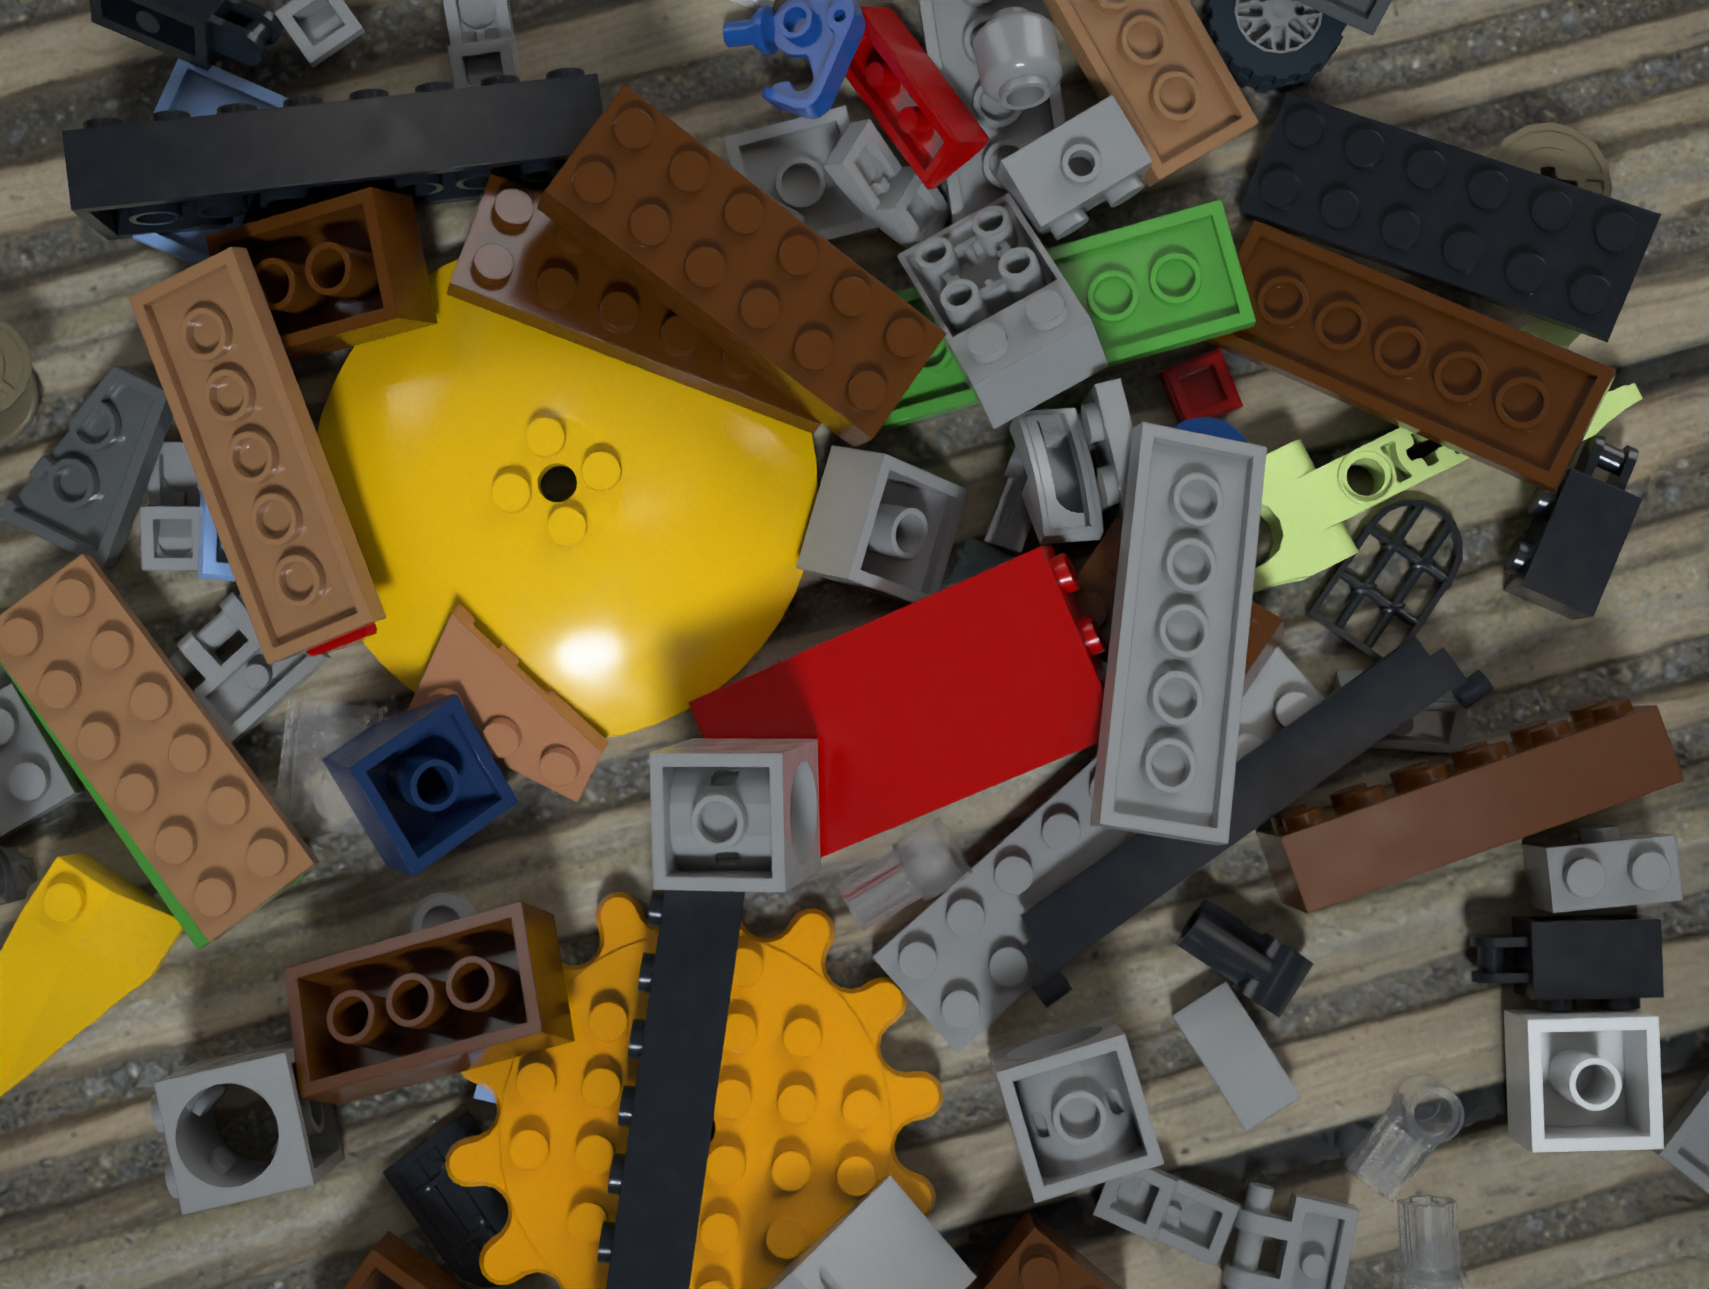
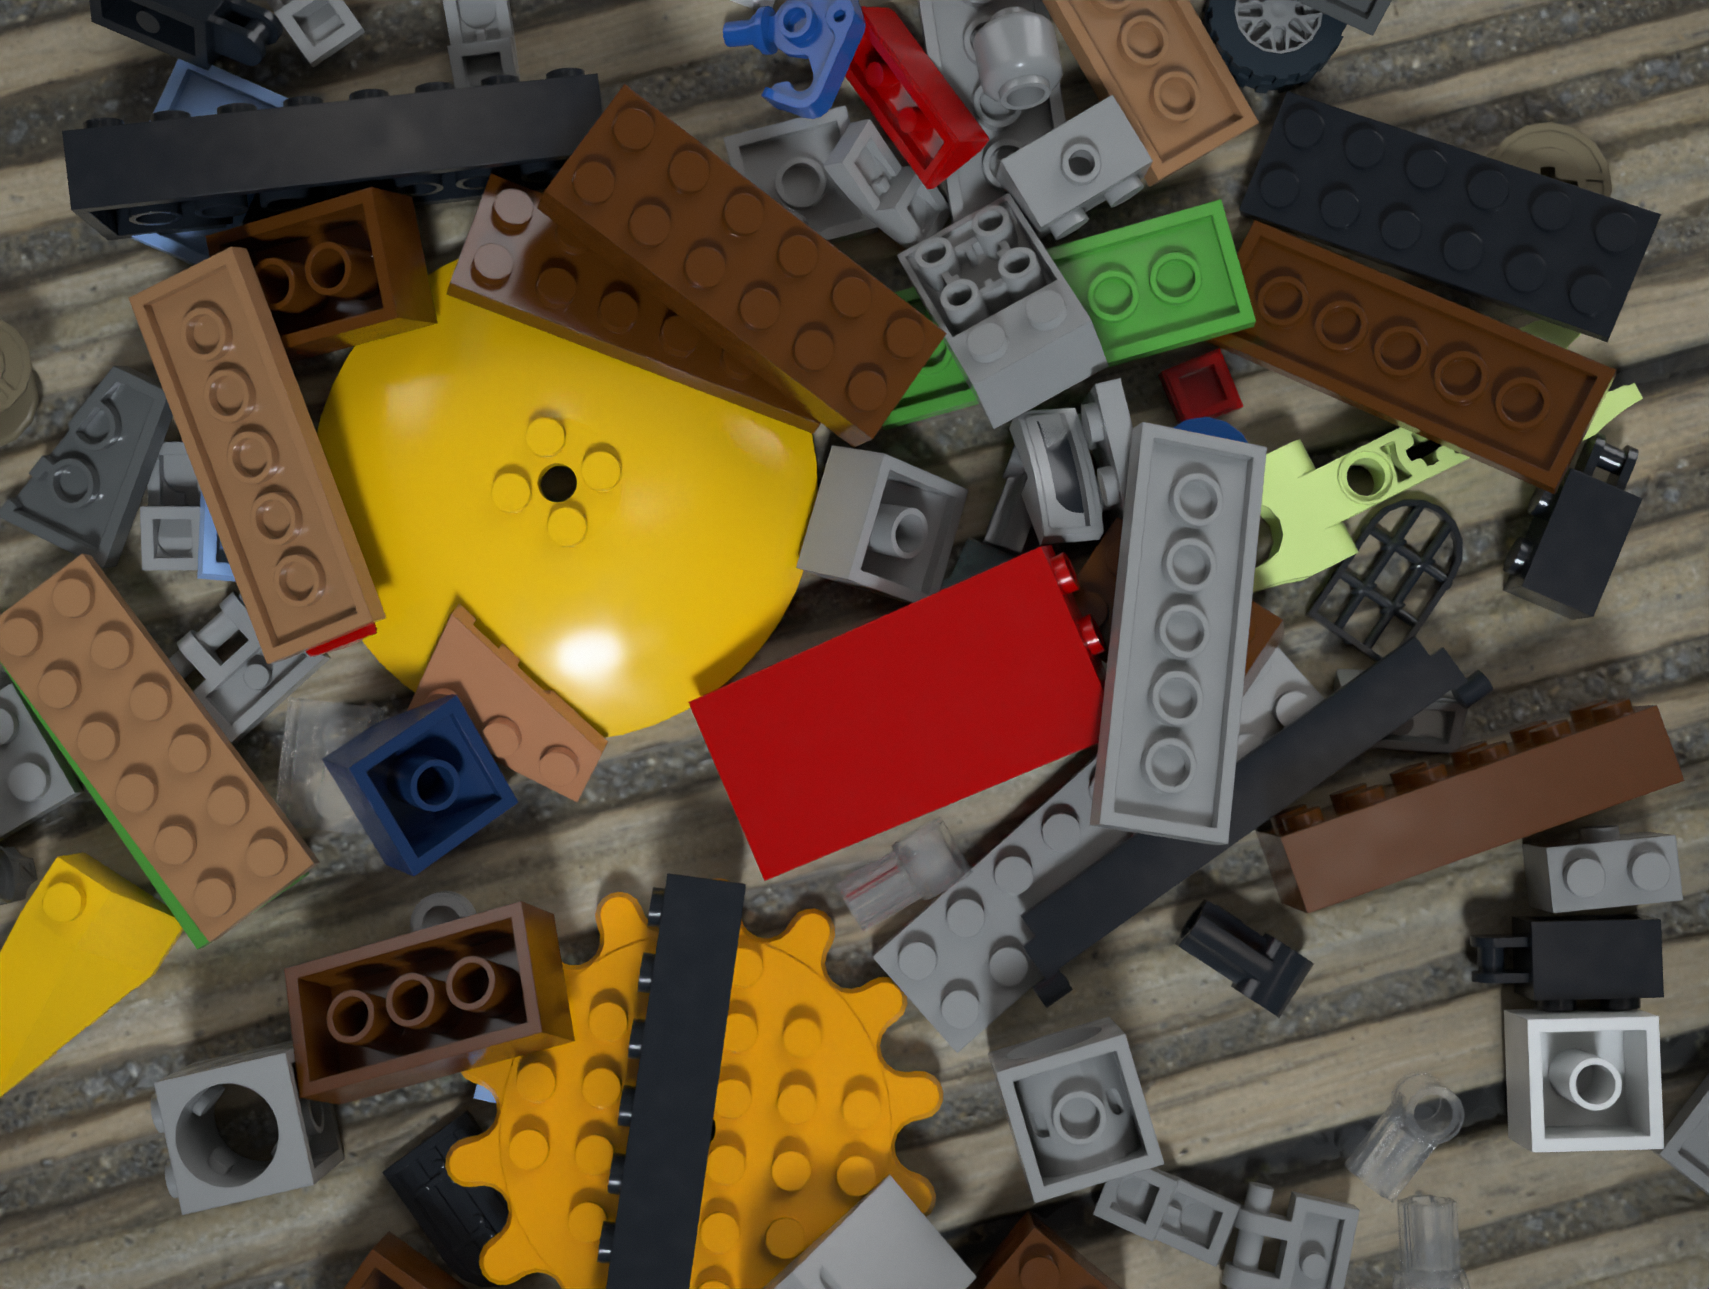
light grey brick [649,738,821,892] -> none
light grey slope [1172,981,1300,1133] -> none

